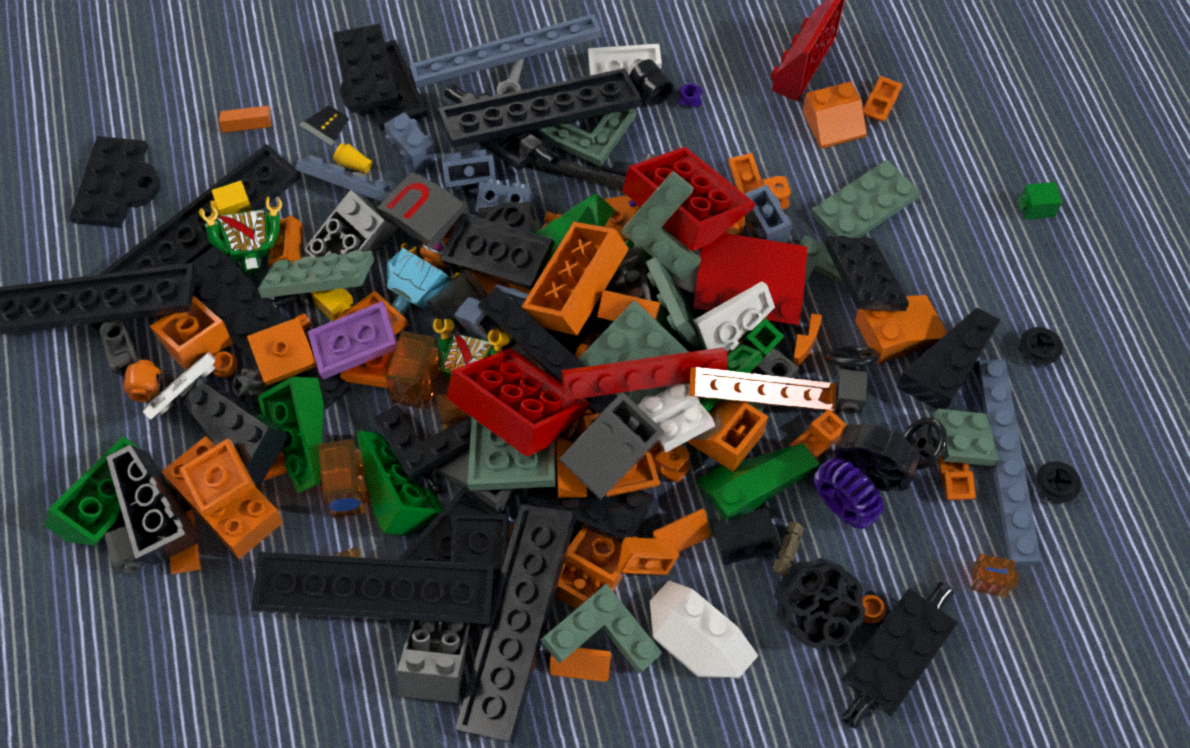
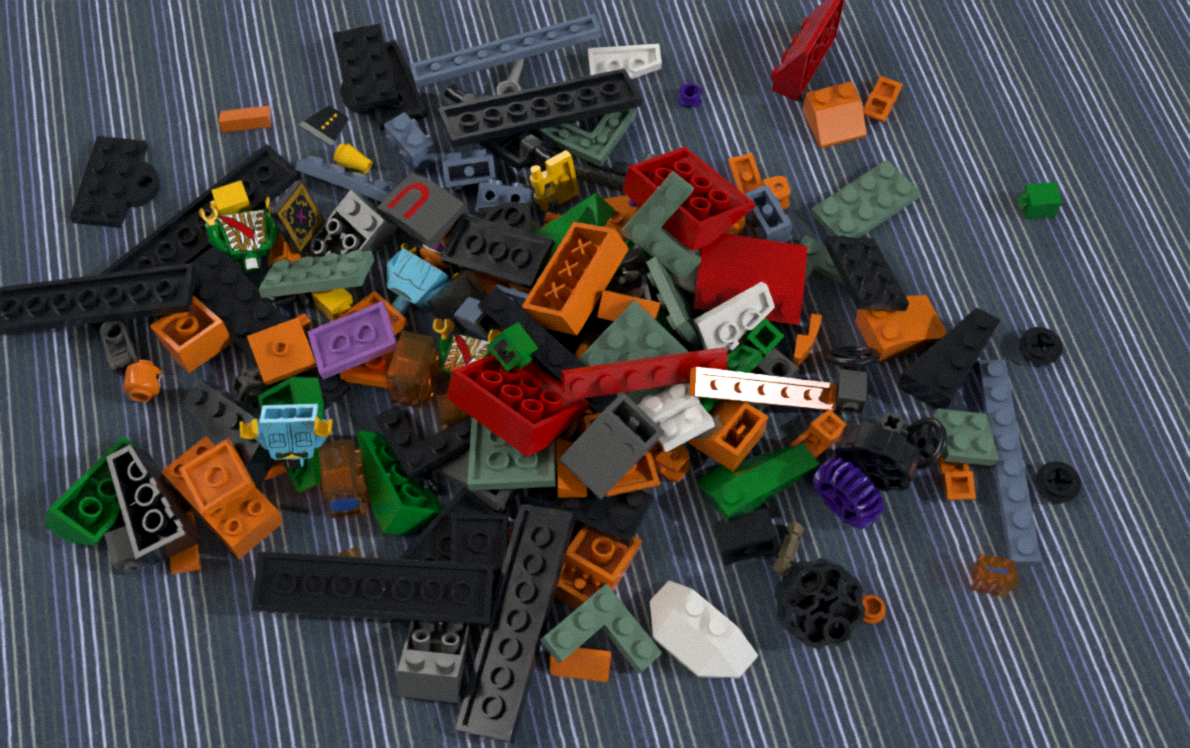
white wing [143,351,216,420] -> none
orange plate [212,352,238,378] -> none
orange slope [618,537,680,575] -> none
black wheel [629,59,674,106] -> none
orange slope [652,509,710,552] -> none
black plate [841,582,958,729] -> none
none -> medium azure torso [240,404,333,469]
none -> black tile [269,181,325,254]
none -> green brick [487,322,539,372]
none -> yellow plate [530,150,580,211]
none -> dark grey gear [876,411,909,439]

